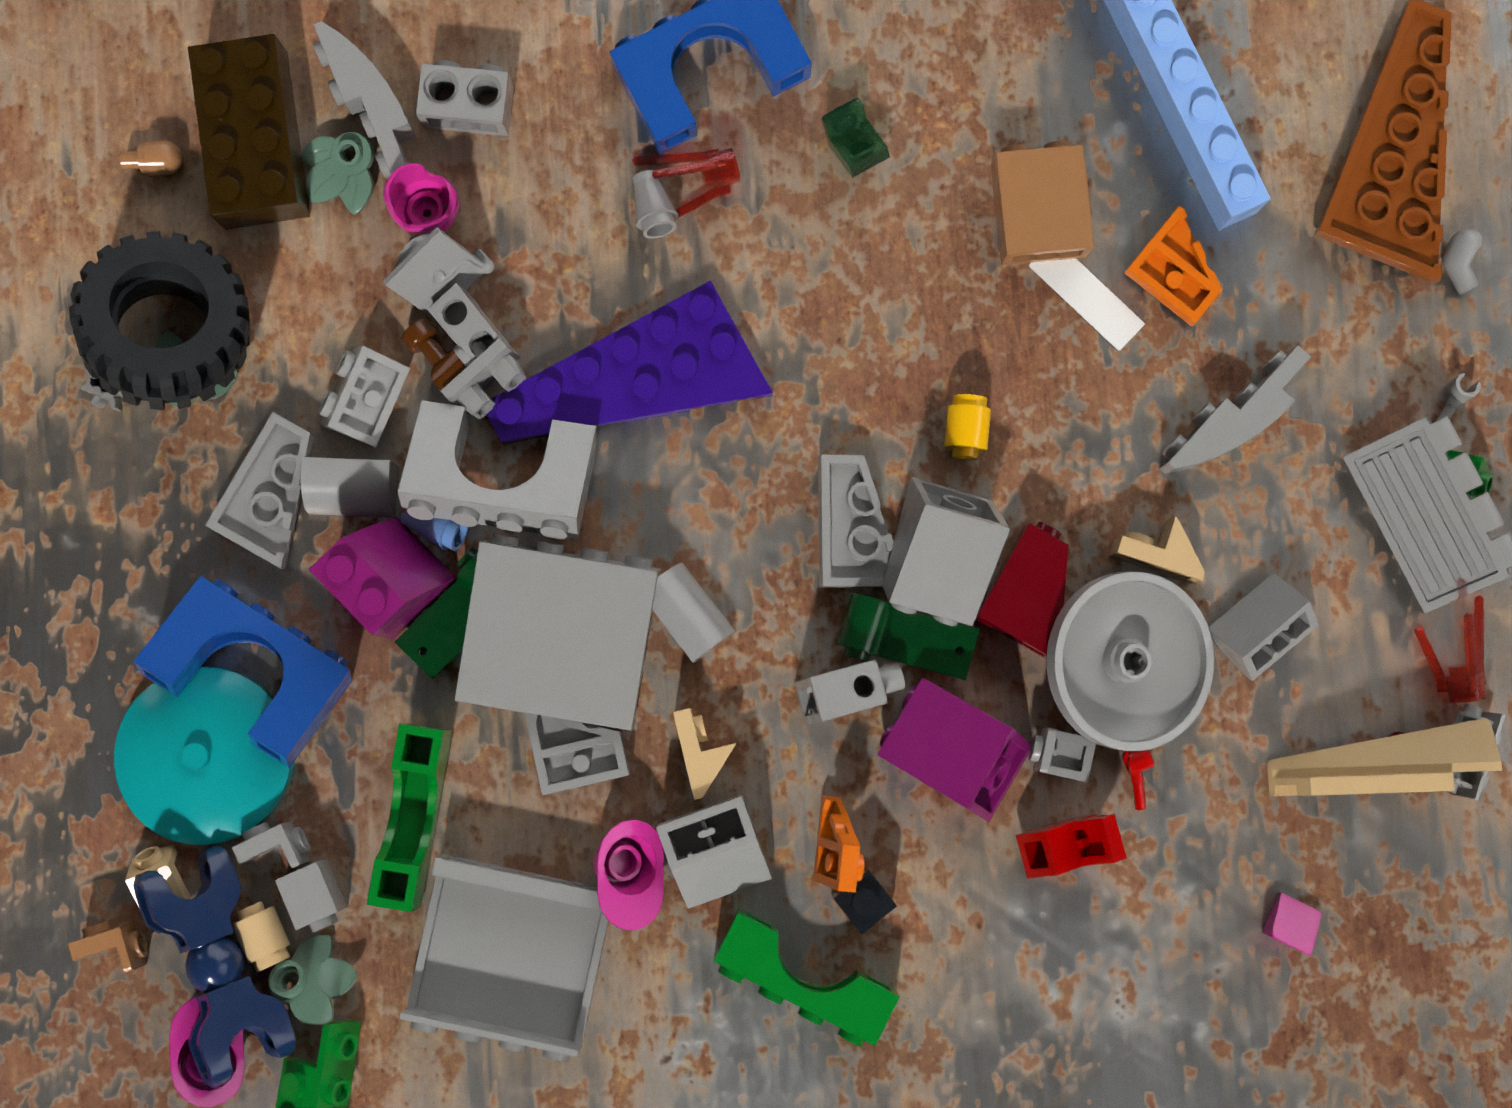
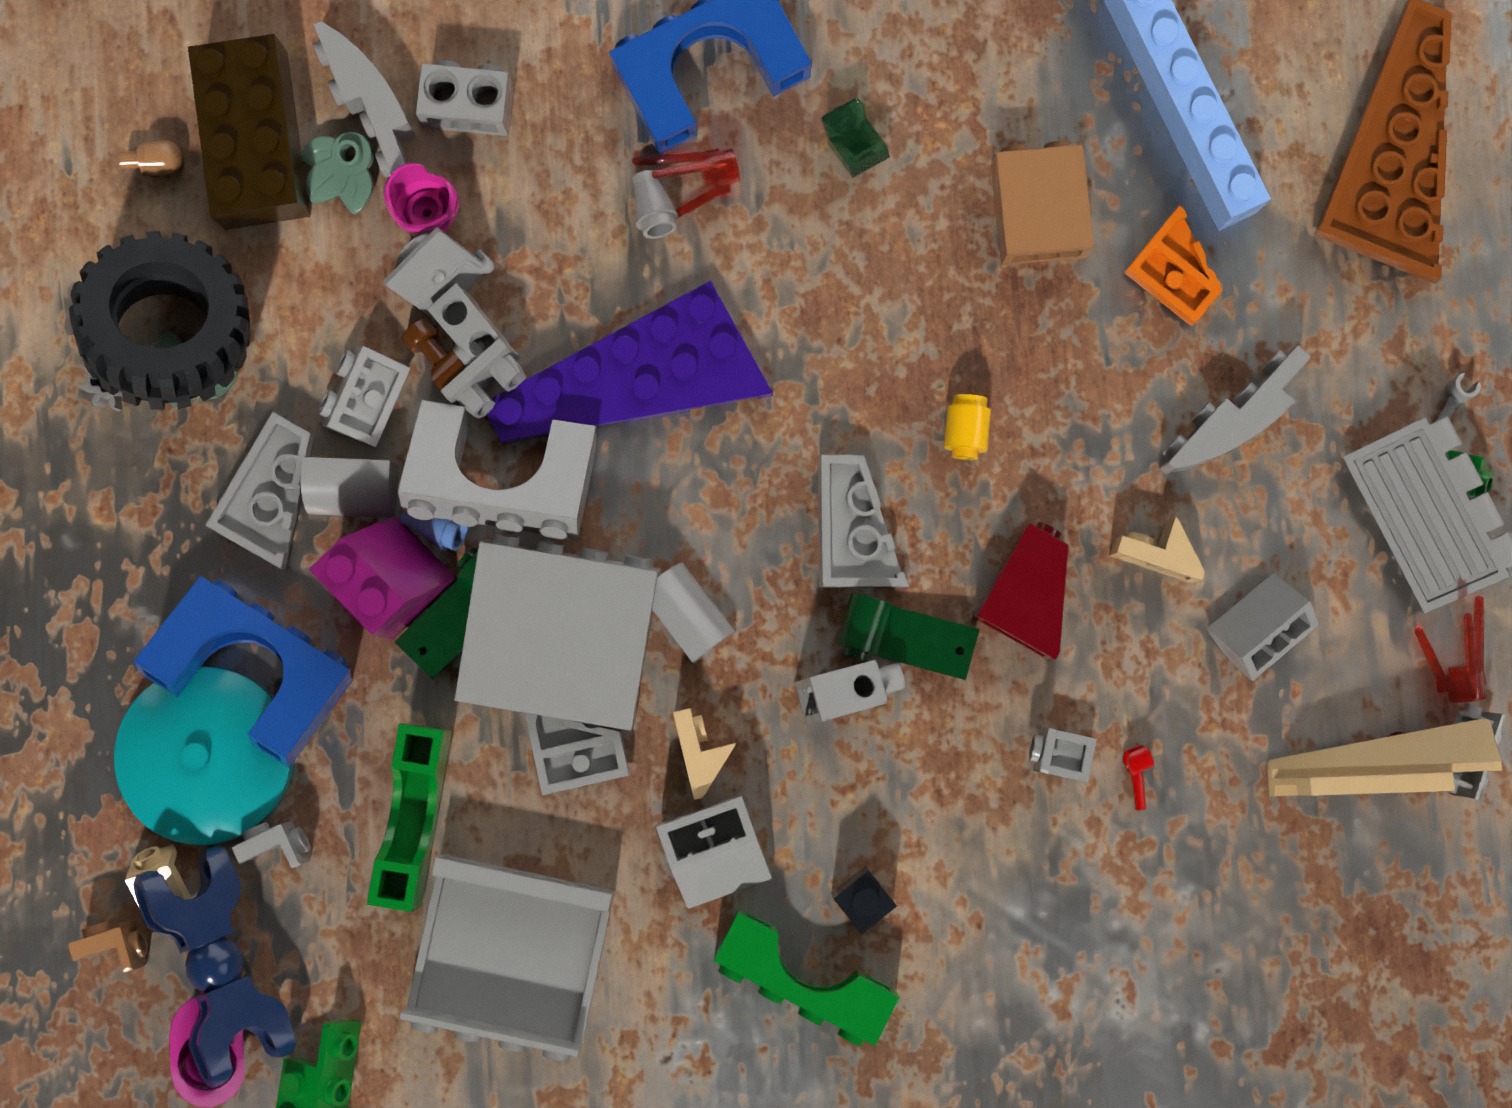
tan brick [231,901,290,972] -> none
sand green plate [269,935,358,1025] -> none
light grey brick [275,858,348,932] -> none
dark pink piece [593,819,664,931] -> none
orange wing [813,795,864,893] -> none
magenta slope [877,678,1031,822] -> none
light grey slope [883,477,1010,626] -> none
red brick [1016,814,1127,879] -> none
white sticker [1028,259,1145,351] -> none
light grey dish [1046,572,1214,751] -> none
dark pink slope [1262,892,1322,956] -> none
light grey arm [1442,229,1482,295] -> none

